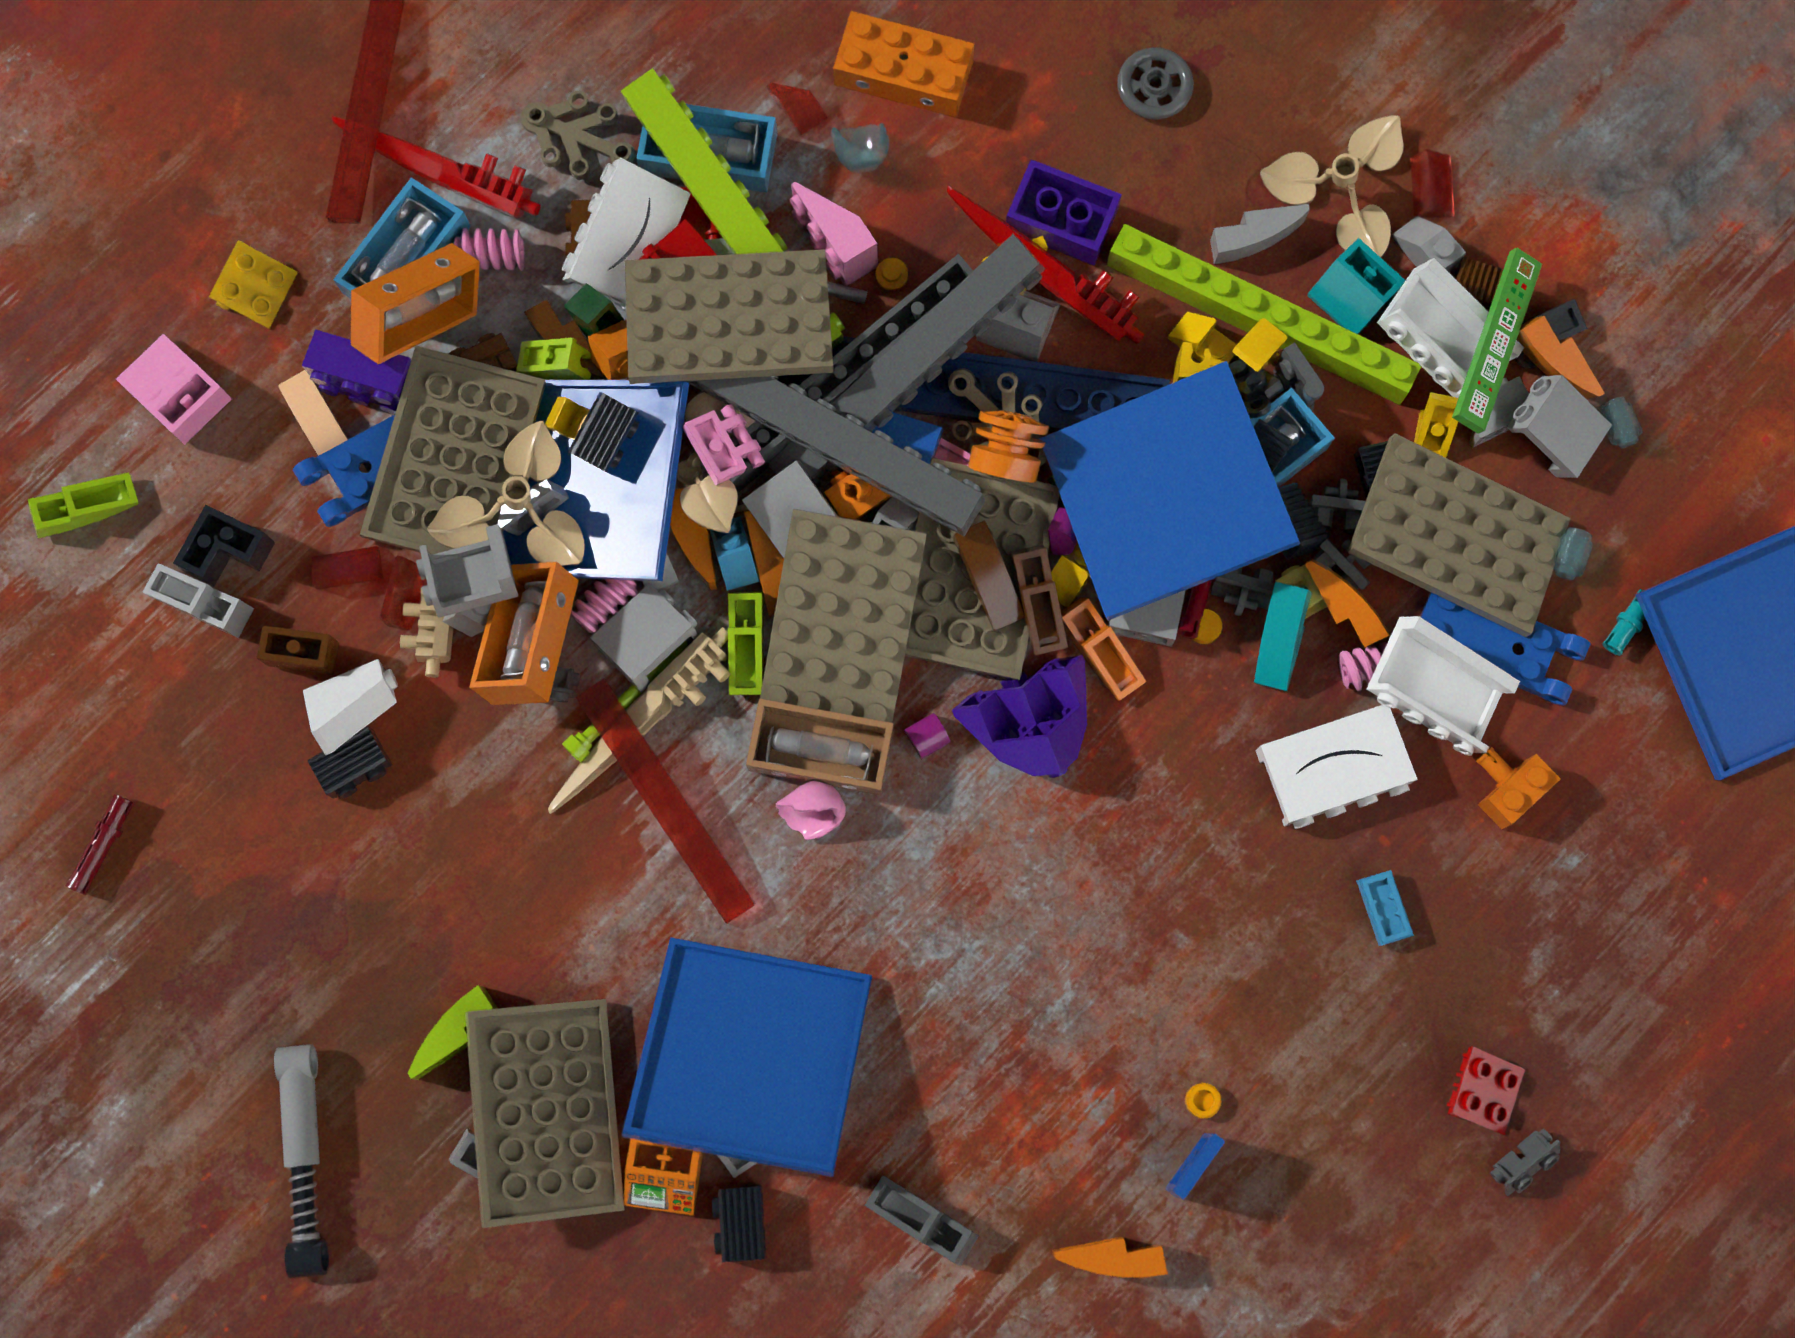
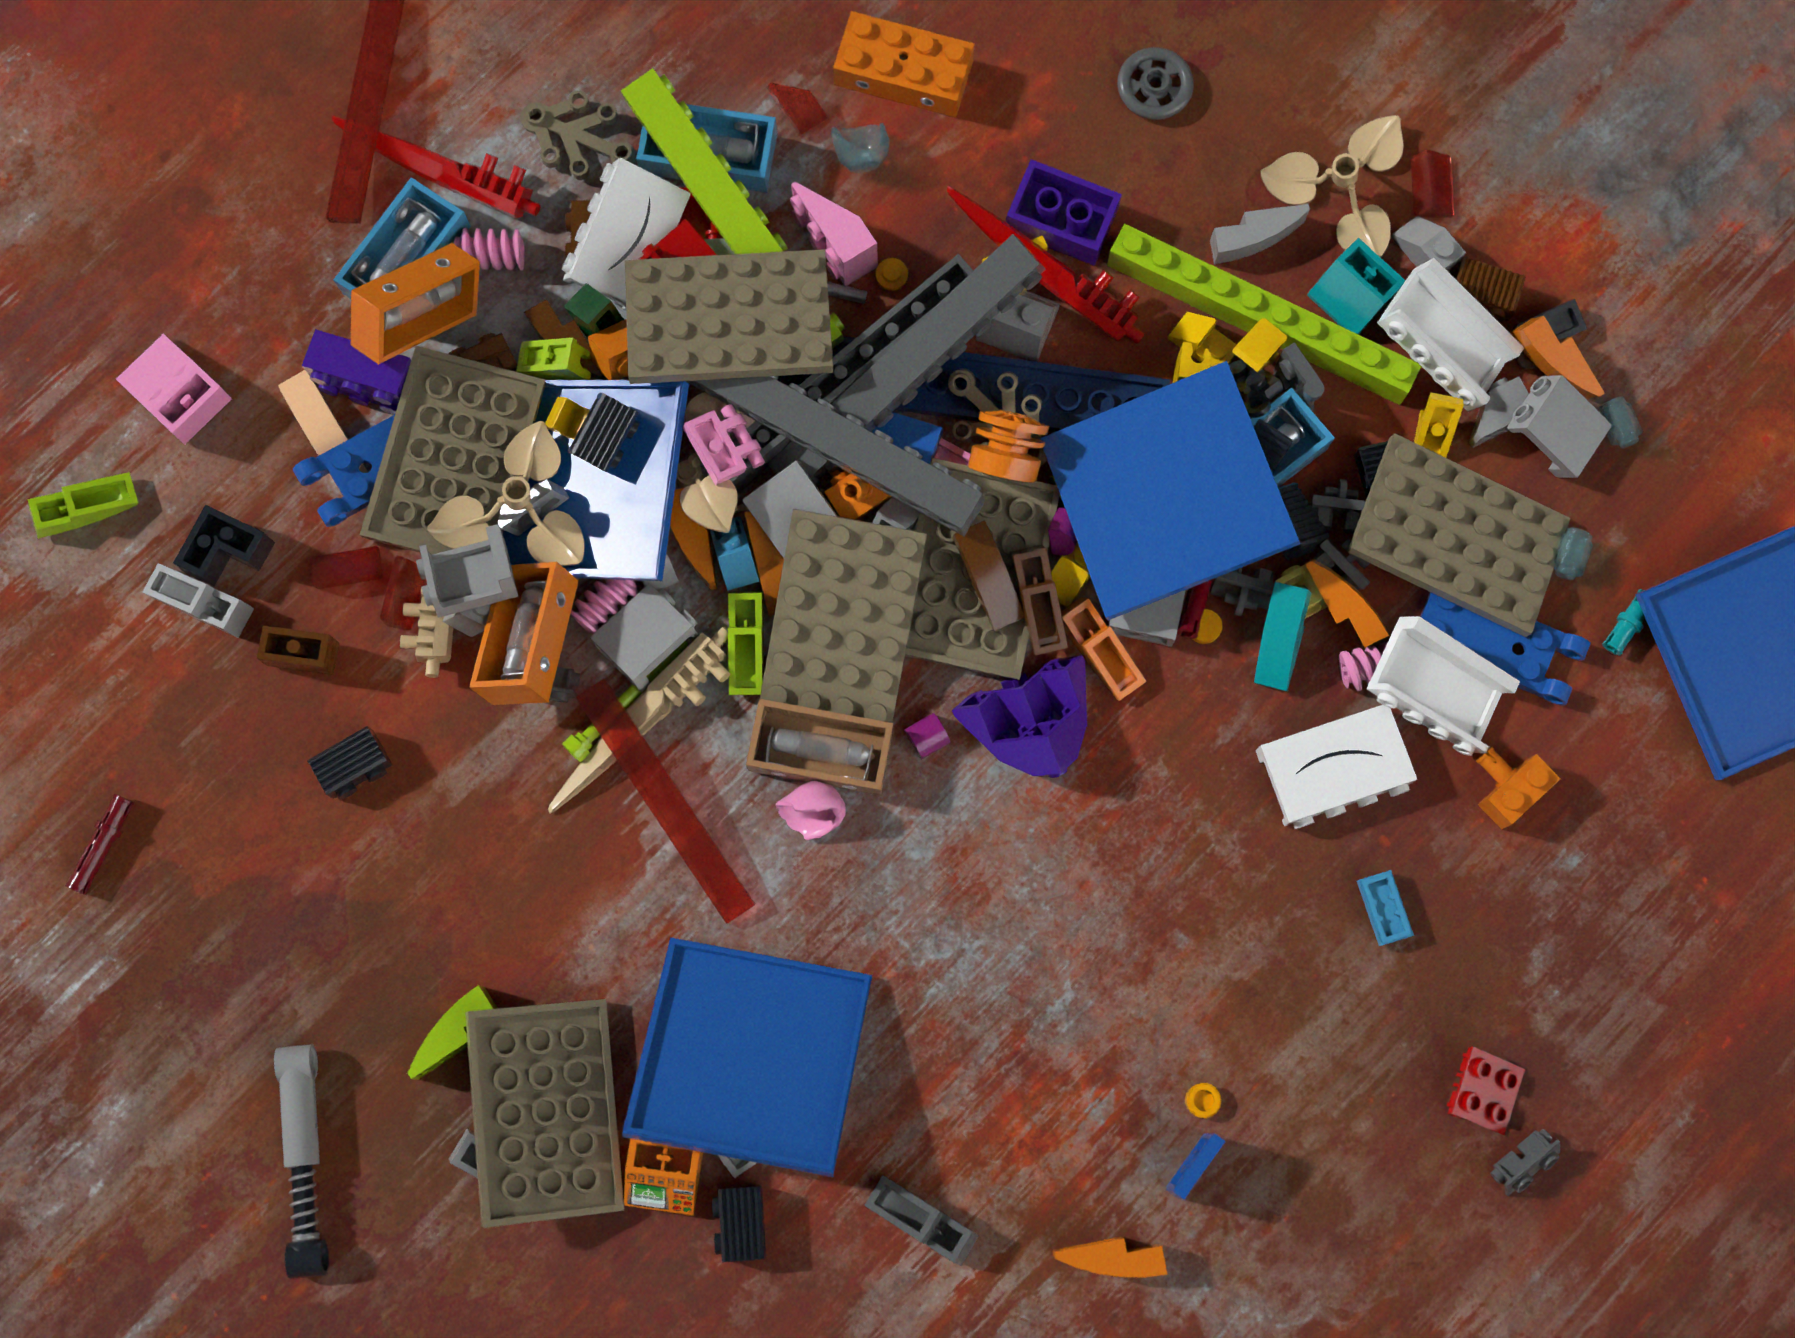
yellow hinge [209,240,298,329] -> none
white slope [303,659,398,755] -> none
bright green tile [1452,248,1542,433] -> none

